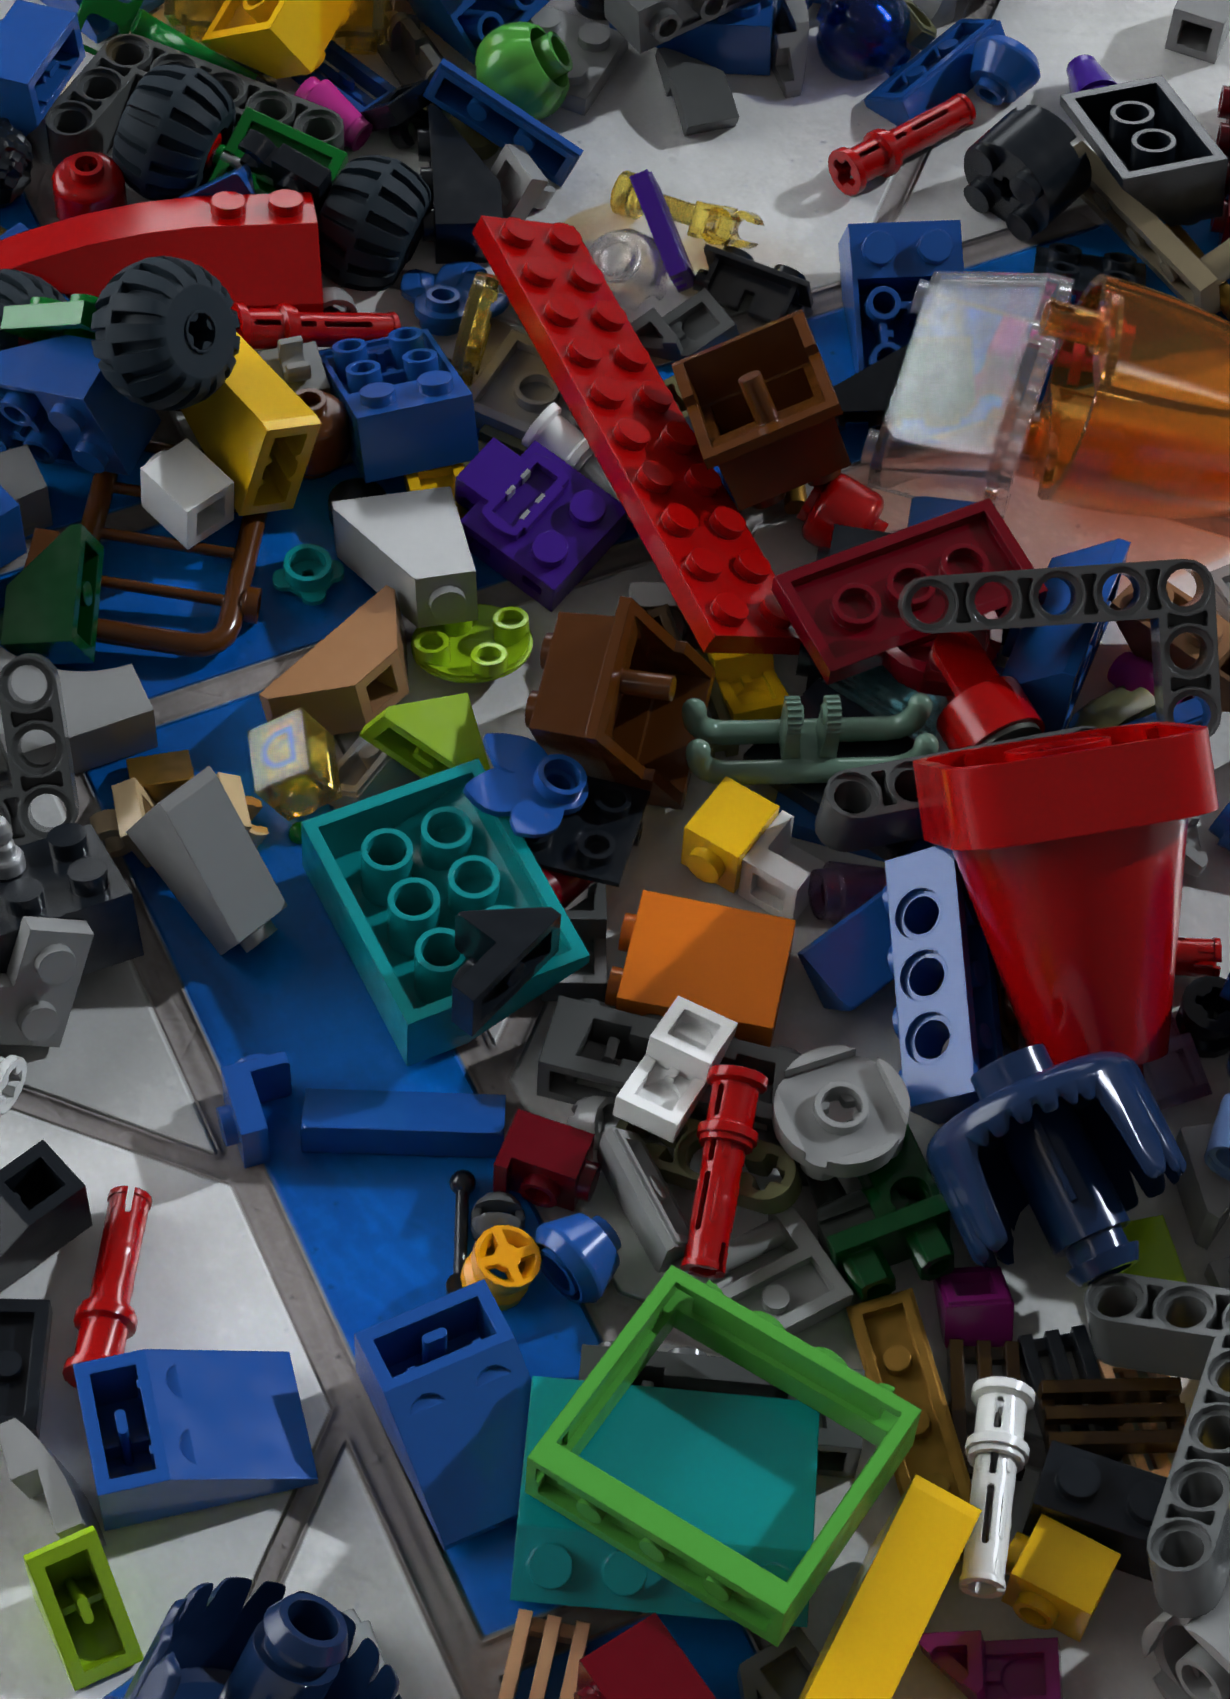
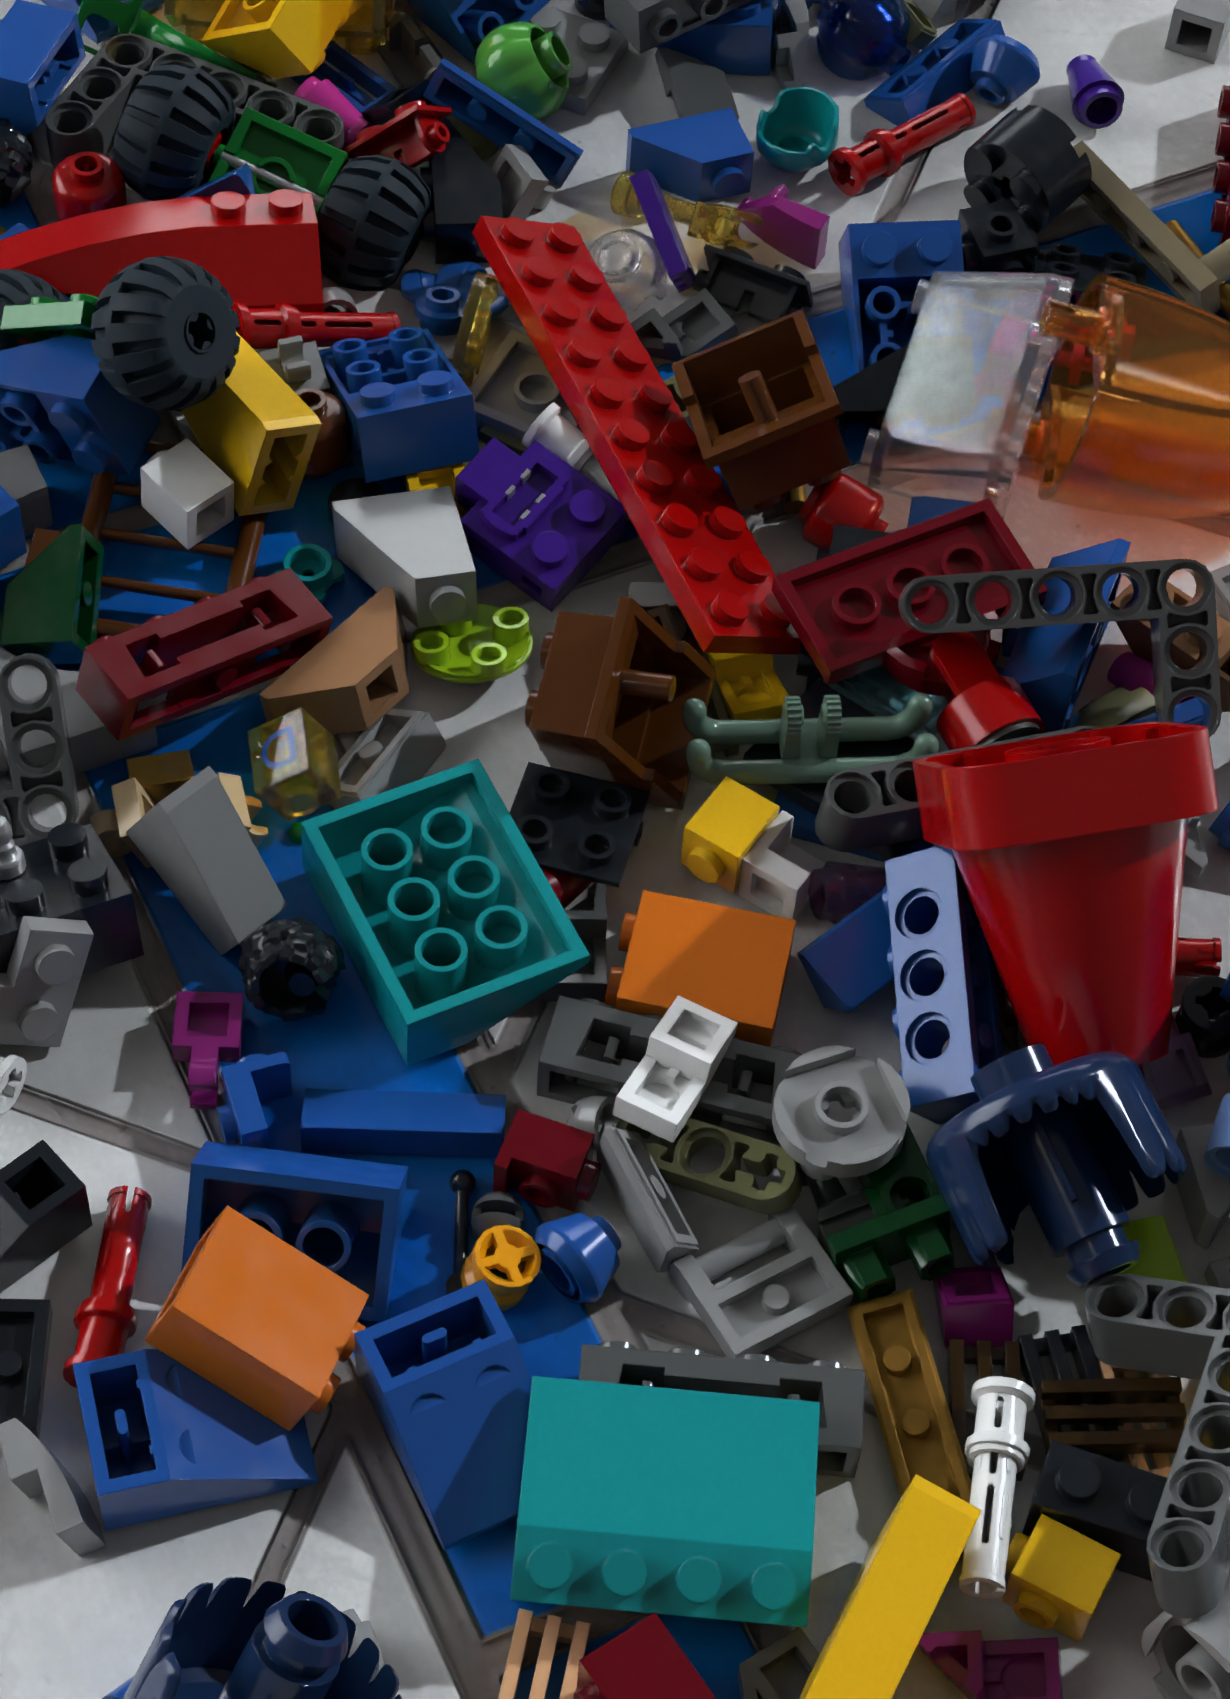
lime slope [23,1525,144,1691] -> none
black plate [238,129,332,214] -> none
lime slope [359,692,490,778] -> none
black slope [451,907,561,1036] -> none
blue plate [463,733,589,838] -> none
bright green window [525,1265,922,1647] -> none
red pin [681,1064,768,1279] -> none
black slope [1060,75,1228,226] -> none
none -> dark red brick [75,568,333,741]
none -> orange brick [144,1205,369,1431]
none -> magenta plate [172,991,245,1109]
none -> blue slope [181,1141,409,1322]
none -> black piece [239,917,346,1022]
none -> red hinge [342,100,453,168]
none -> blue slope [626,107,754,203]
none -> magenta slope [736,184,830,270]
none -> teal hair [756,87,839,173]
none -> black brick [958,199,1039,296]

